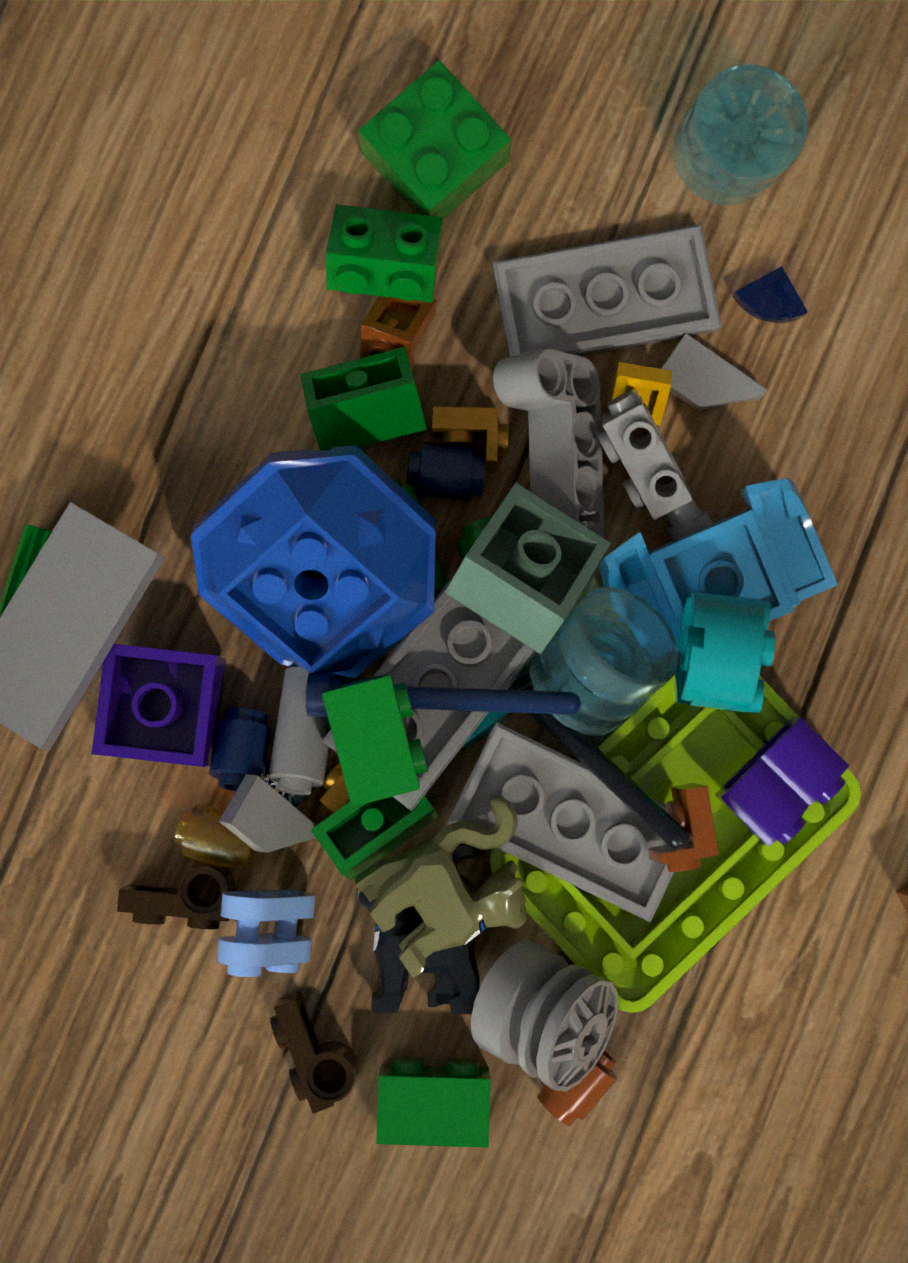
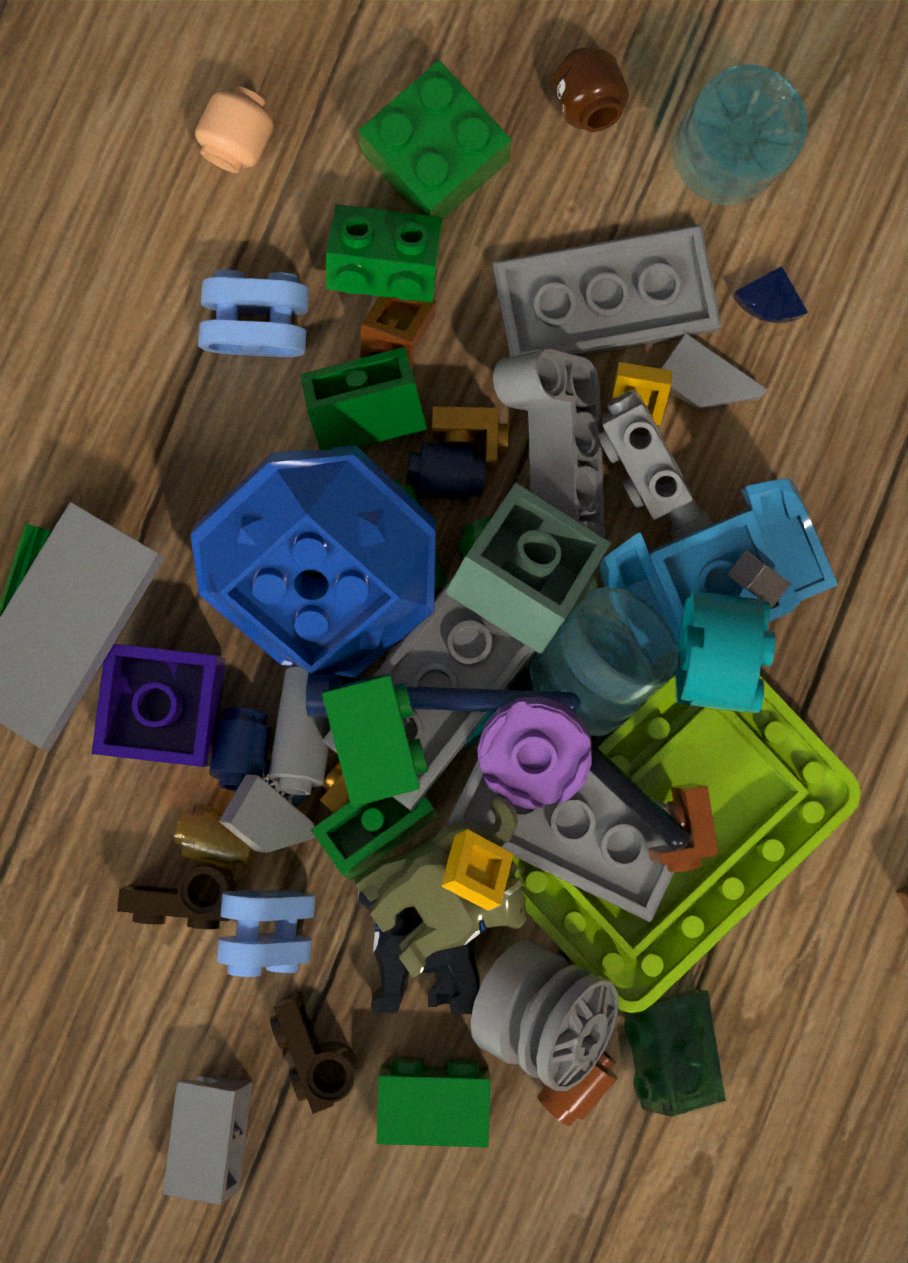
dark purple brick [715,717,849,846] -> none
none -> light grey hinge [163,1075,253,1205]
none -> light nougat head [195,86,274,173]
none -> light blue brick [198,269,309,357]
none -> yellow plate [441,829,514,911]
none -> medium lavender tile [477,696,592,809]
none -> reddish brown head [552,48,629,132]
none -> clear green bracket [624,989,726,1117]
none -> flat silver piece [727,550,791,608]

